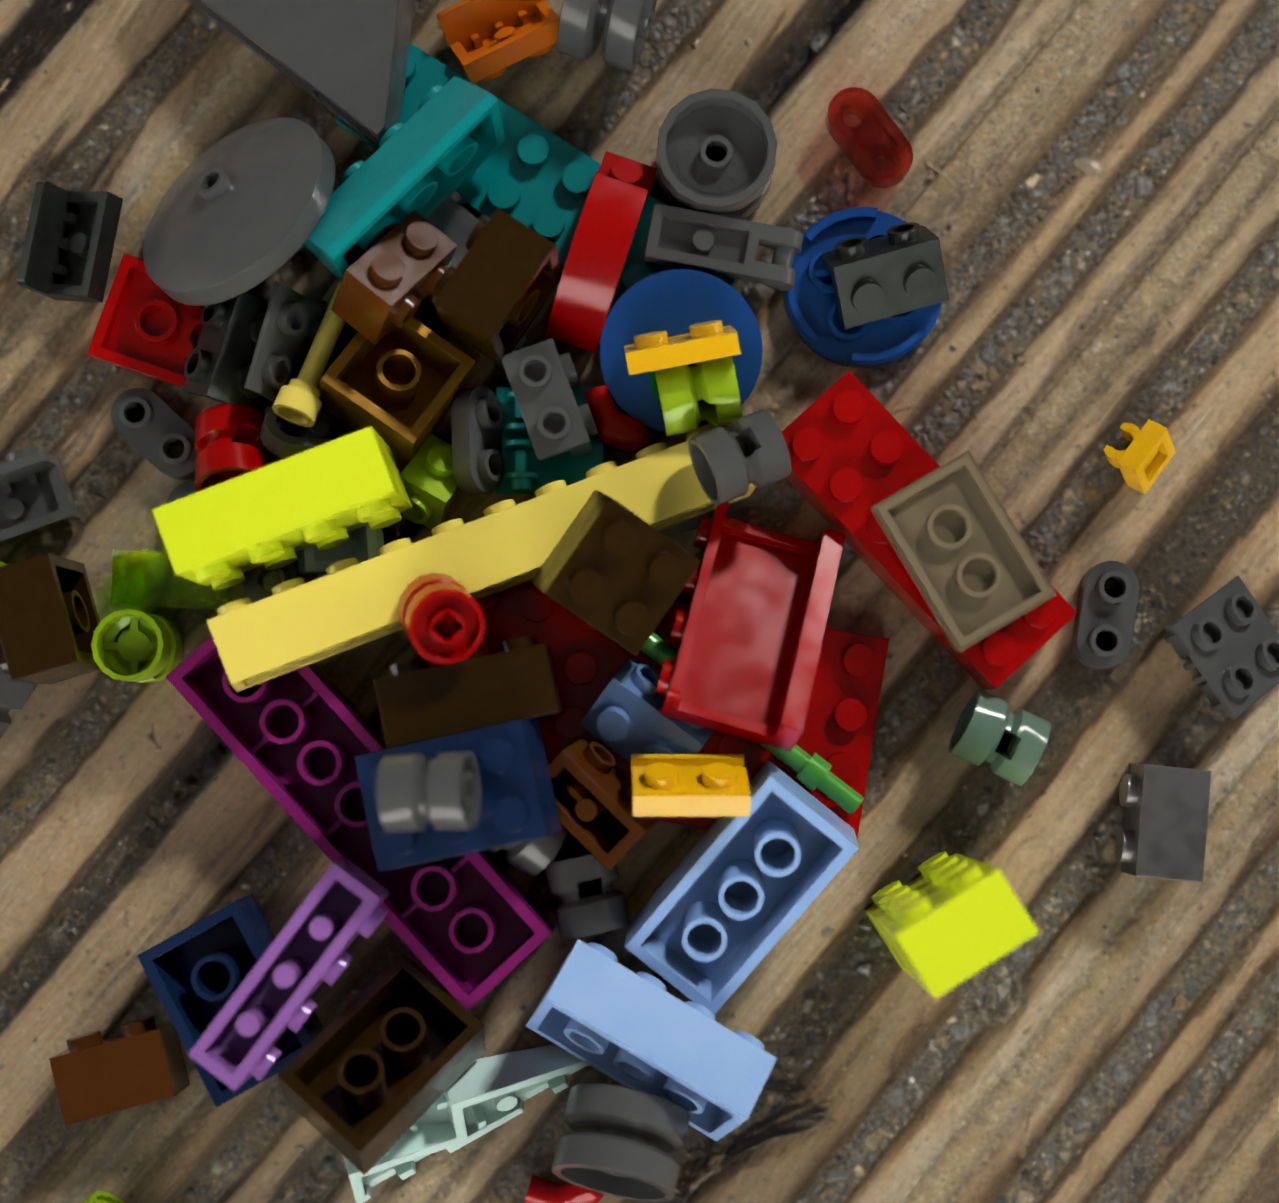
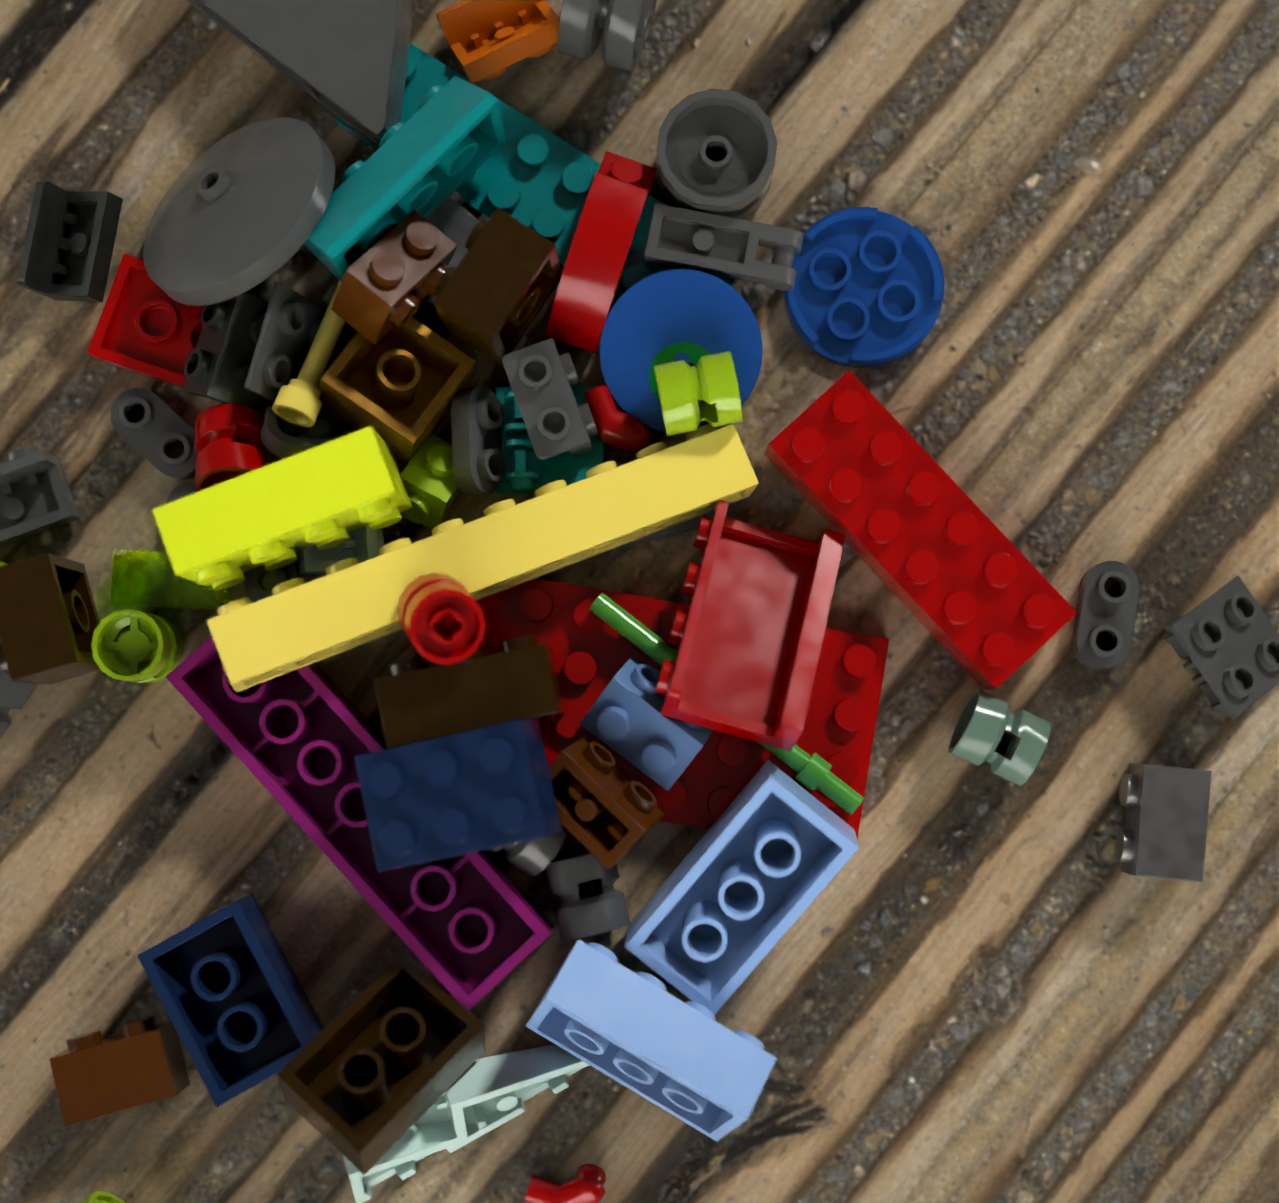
medium lavender brick [188,857,390,1091] -> none
dark grey wheel [376,751,482,833] -> none
dark brown brick [531,490,701,656] -> none
dark grey wheel [551,1084,690,1202] -> none
yellow plate [624,320,741,375] -> none
yellow plate [630,754,751,816] -> none
dark grey wheel [688,409,791,506] -> none
pearl dark grey bracket [822,222,949,329] -> none
clear red plate [826,87,913,188] -> none
neon yellow brick [865,851,1040,999] -> none
dark tan tile [870,450,1056,654] -> none
yellow tile [1103,419,1176,495] -> none

